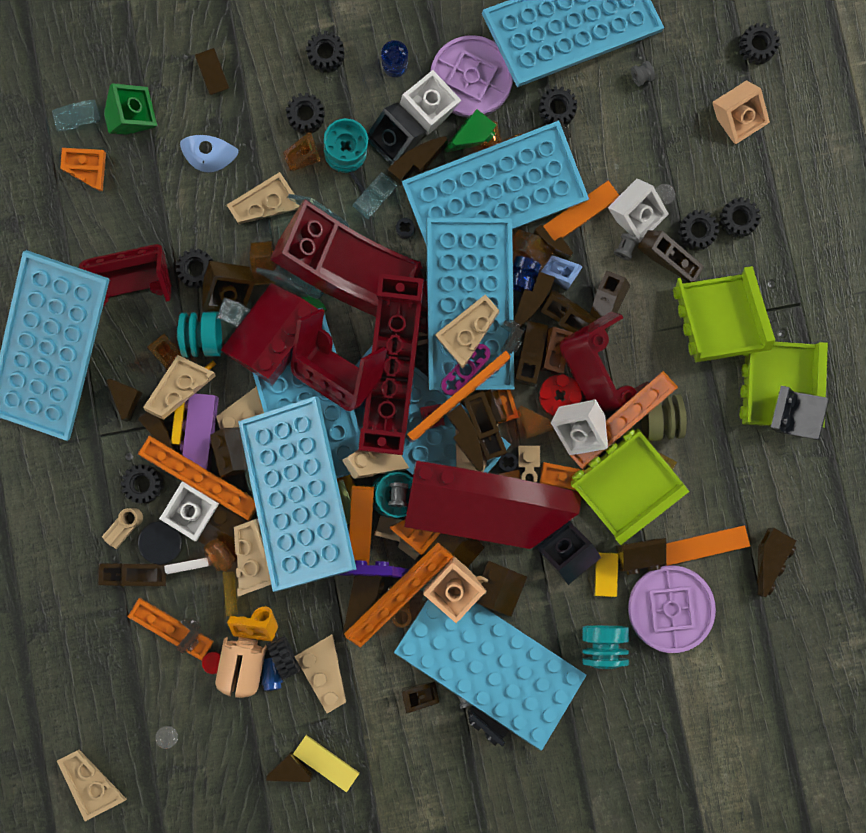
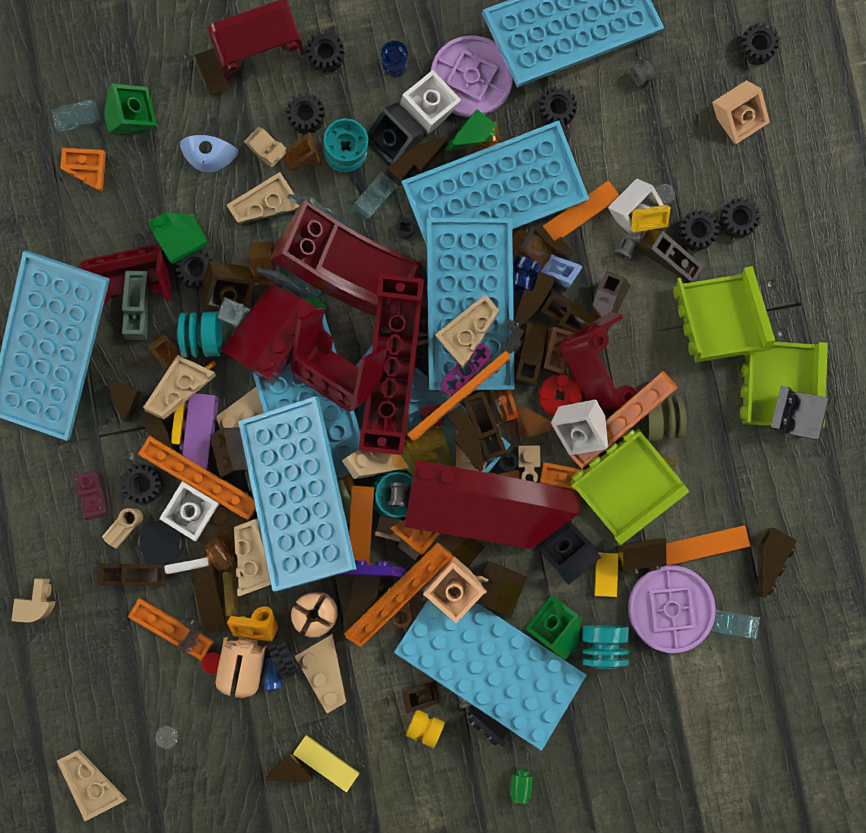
none -> tan brick [12,578,56,622]
none -> clear pink slope [74,470,108,520]
none -> sand green slope [122,271,149,340]
none -> green slope [148,212,209,264]
none -> dark brown slope [190,565,227,634]
none -> dark red windscreen [207,0,304,81]
none -> tan brick [244,127,286,167]
none -> light nougat cylinder [291,591,338,638]
none -> clear yellow slope [404,425,455,477]
none -> yellow wheel [405,710,445,748]
none -> green brick [510,769,533,804]
none -> green slope [525,595,581,661]
none -> yellow tile [631,205,671,232]
none -> clear light blue slope [711,610,760,639]

